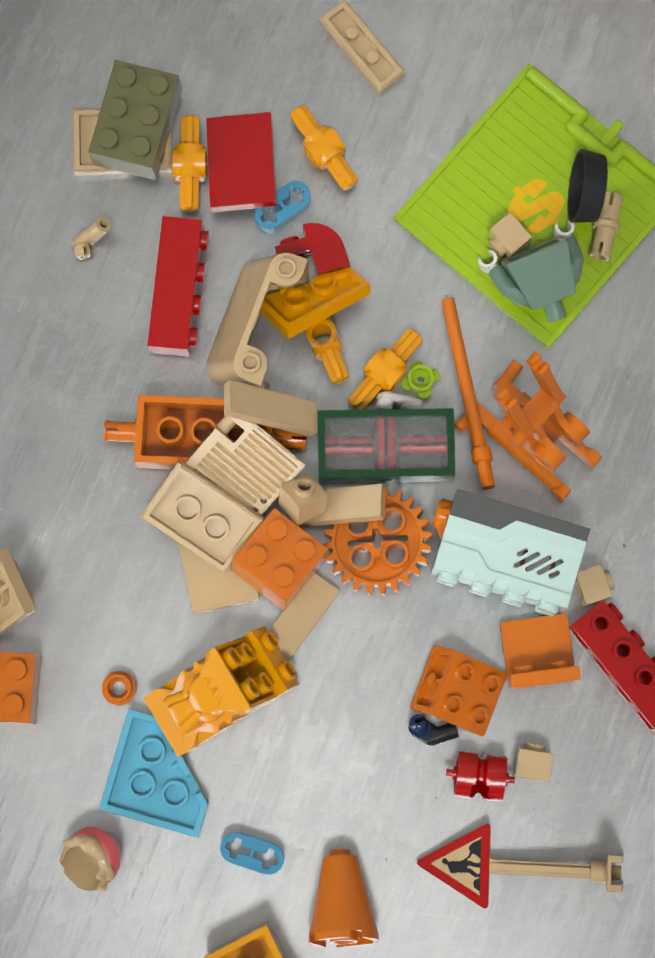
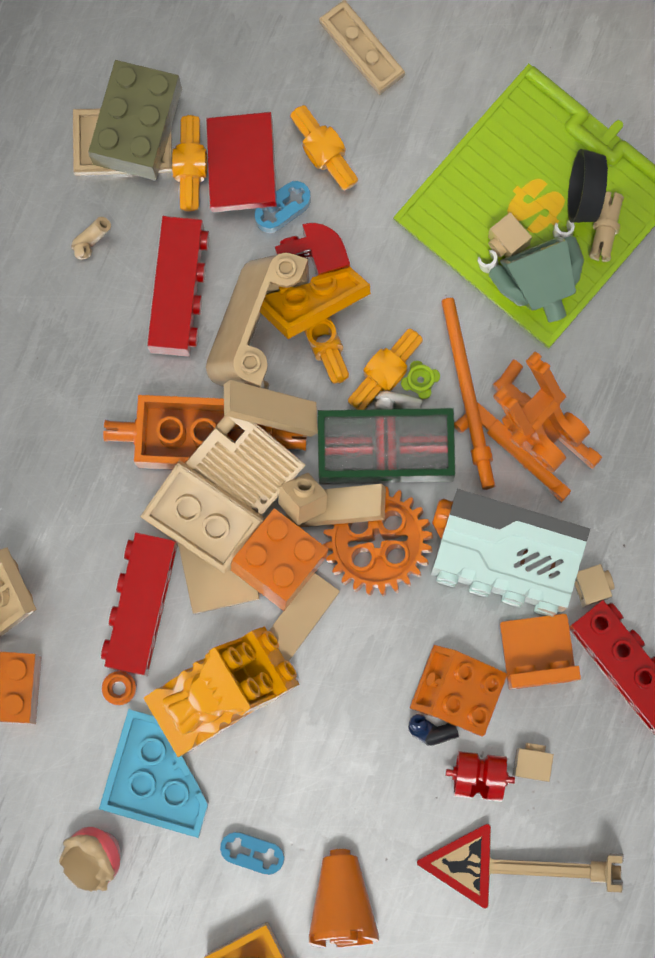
none -> red brick [101,532,178,677]

